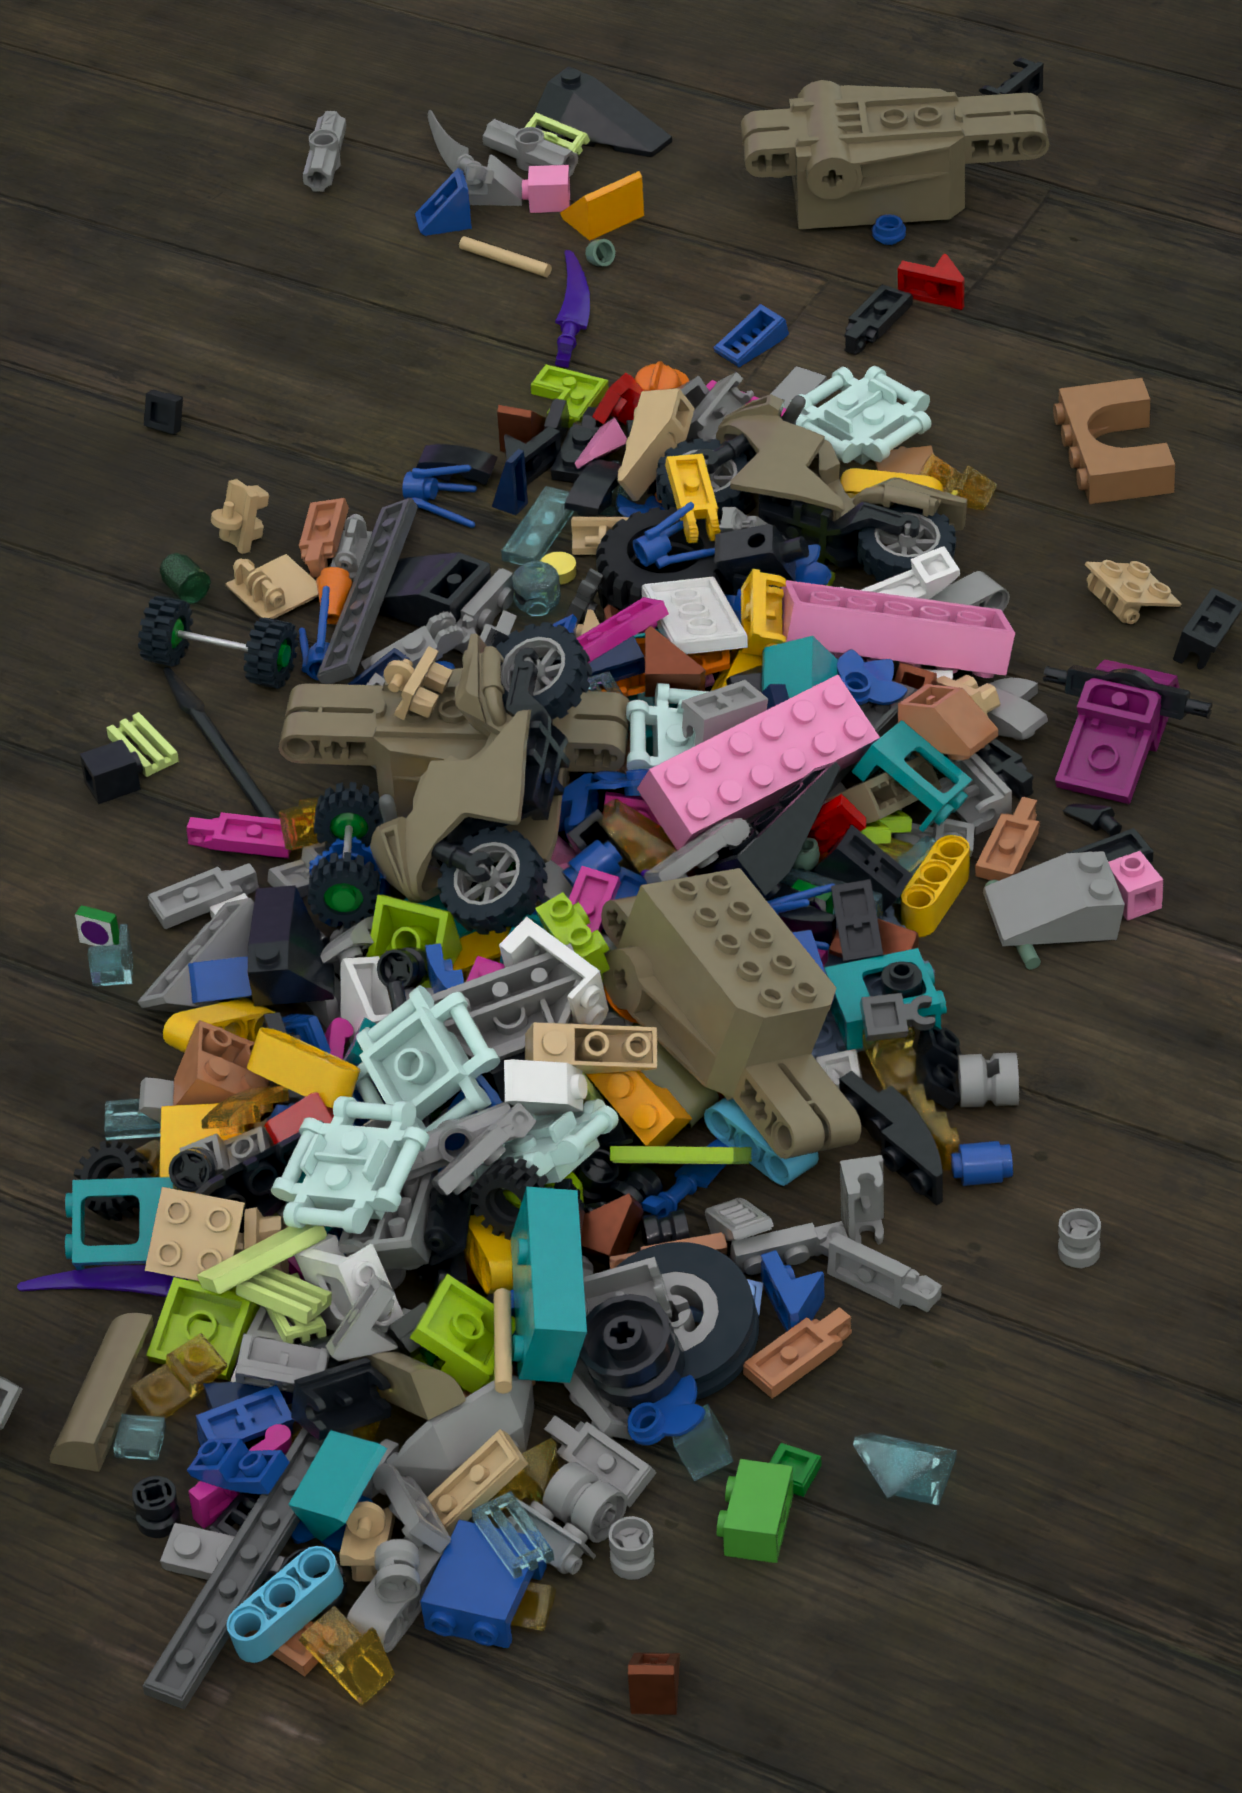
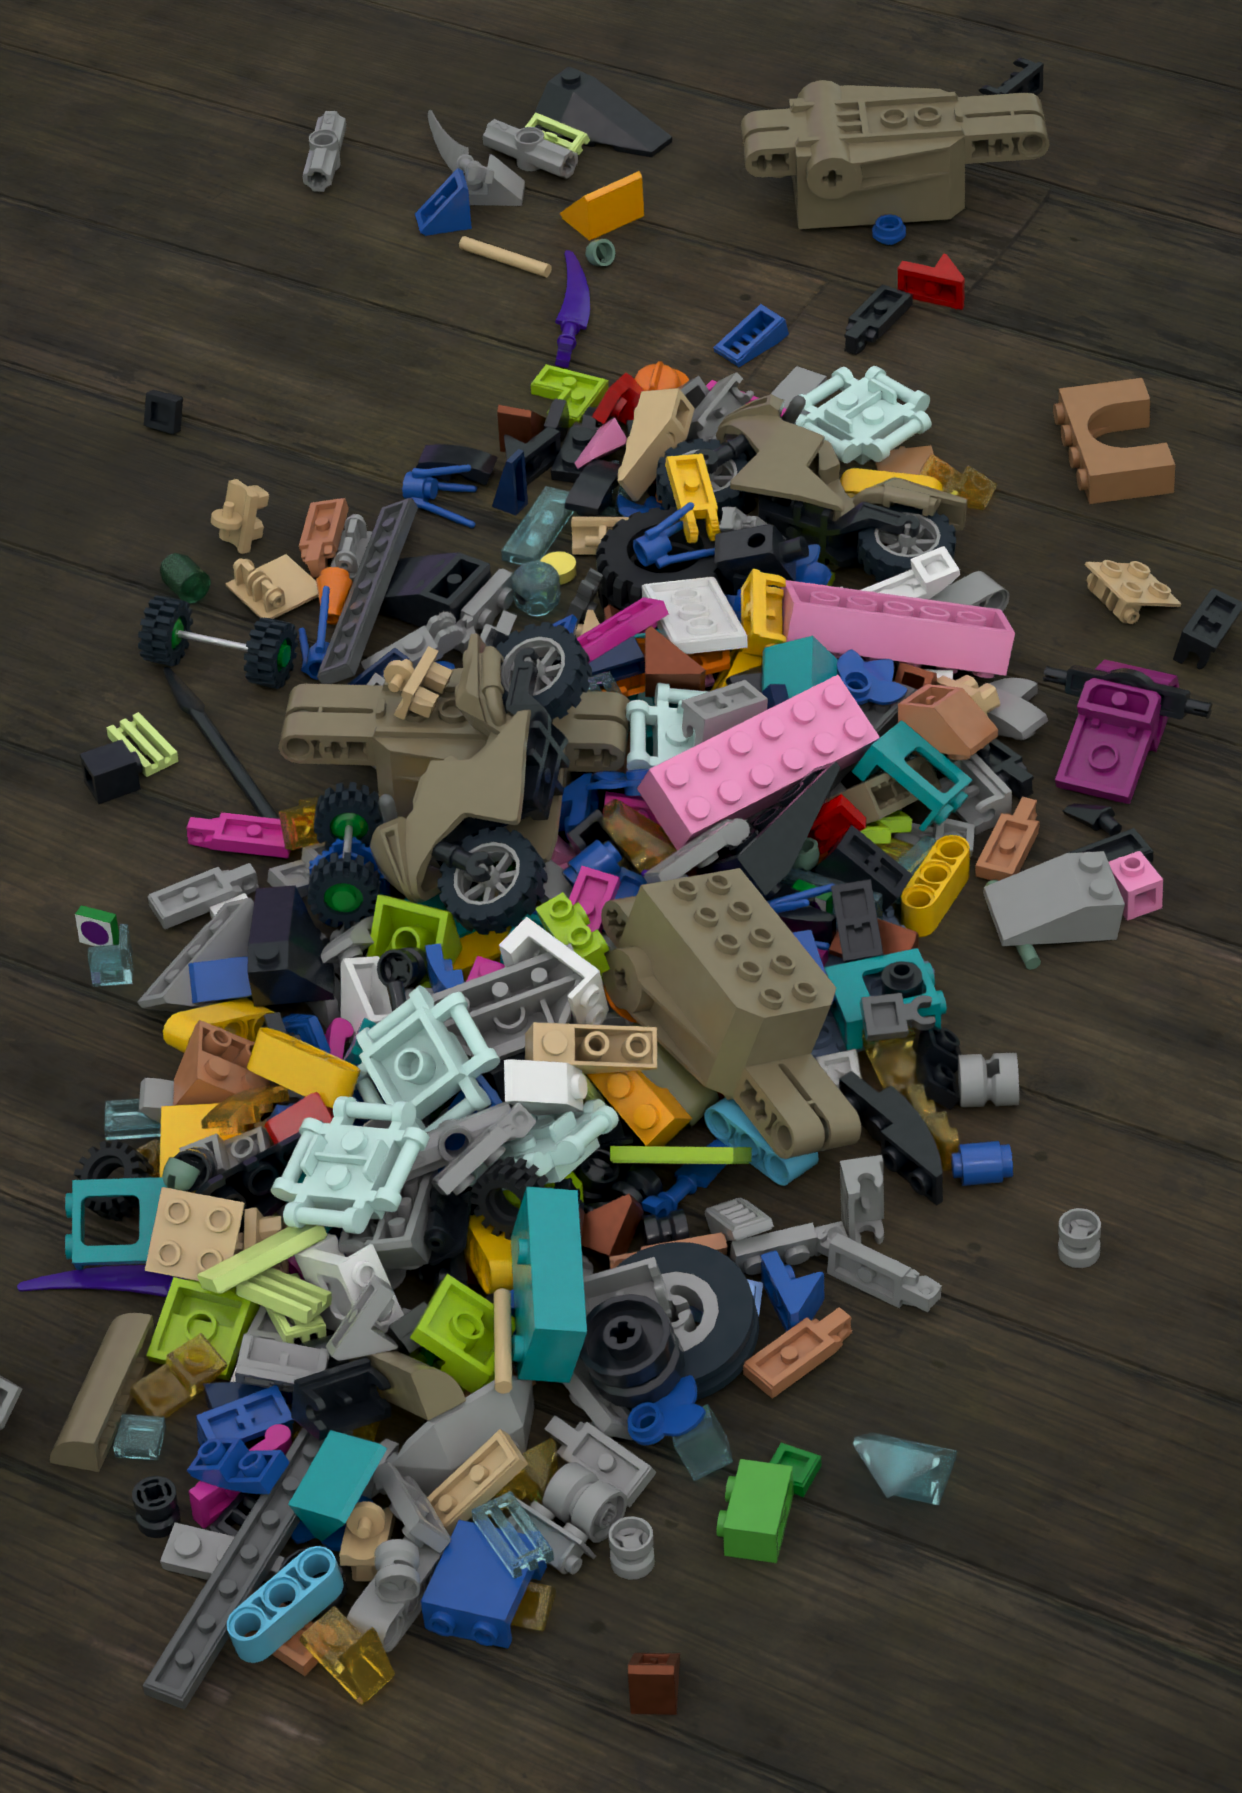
bright pink brick [522,165,570,213] -> none
none -> sand green hinge [162,1157,200,1191]

